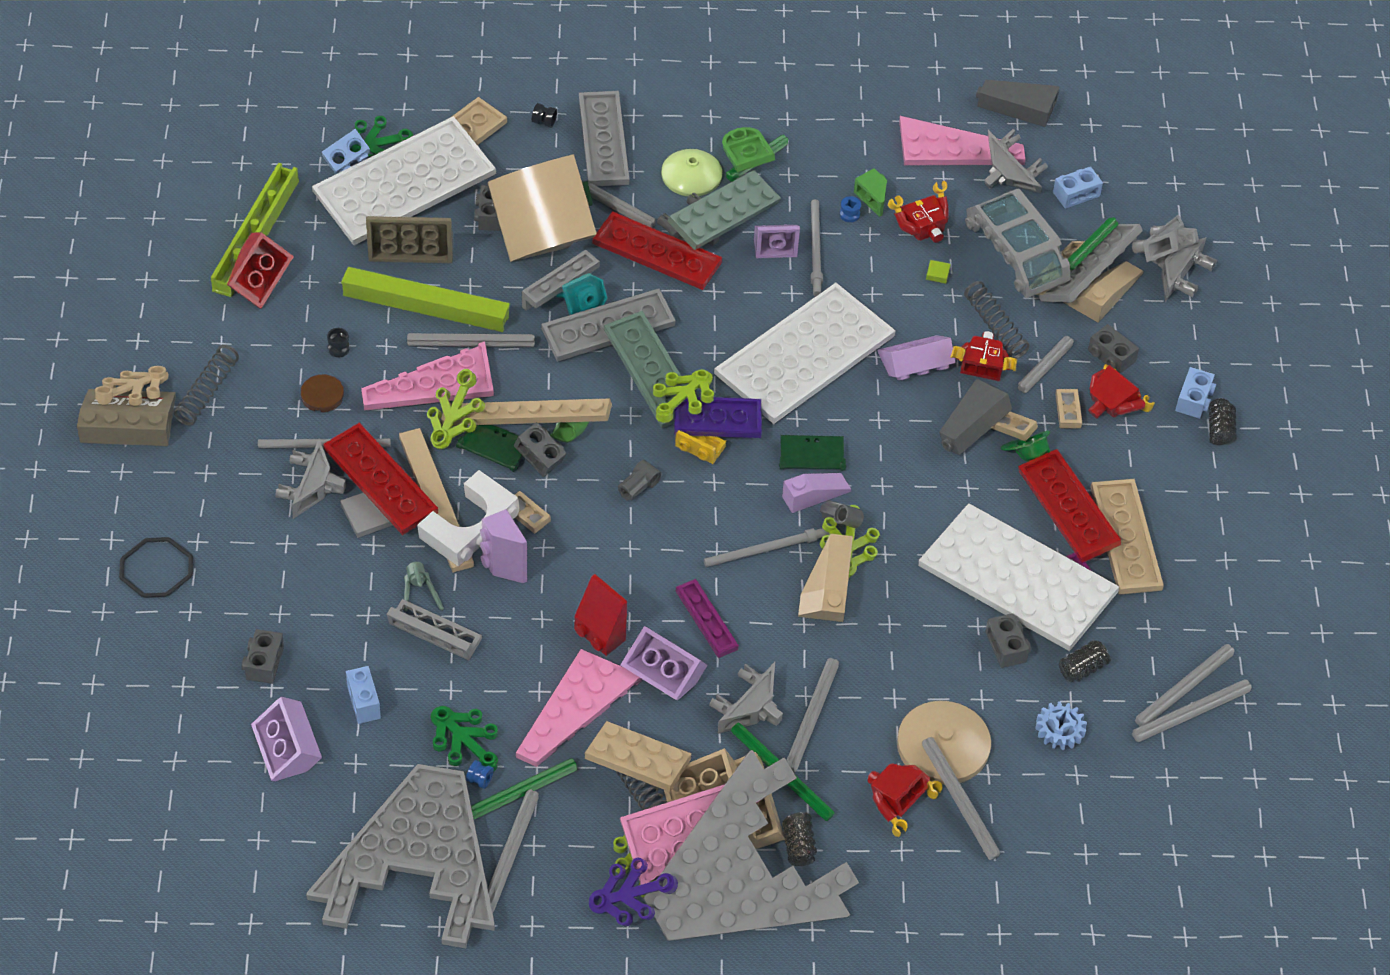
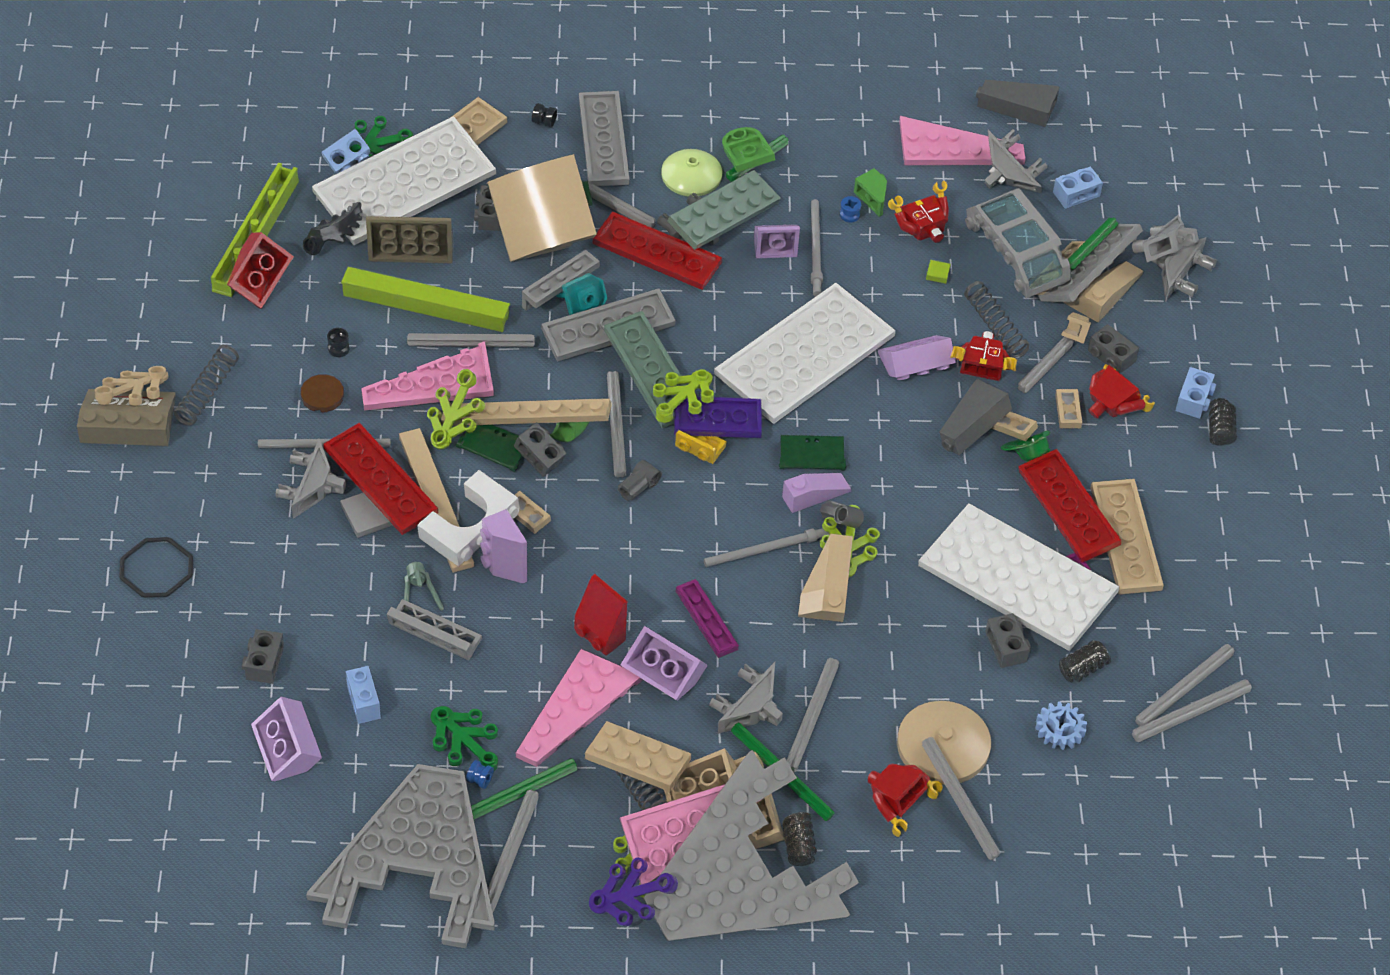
none -> black plant [303,202,363,255]
none -> light grey axle [607,371,626,478]
none -> tan window [1062,312,1091,344]

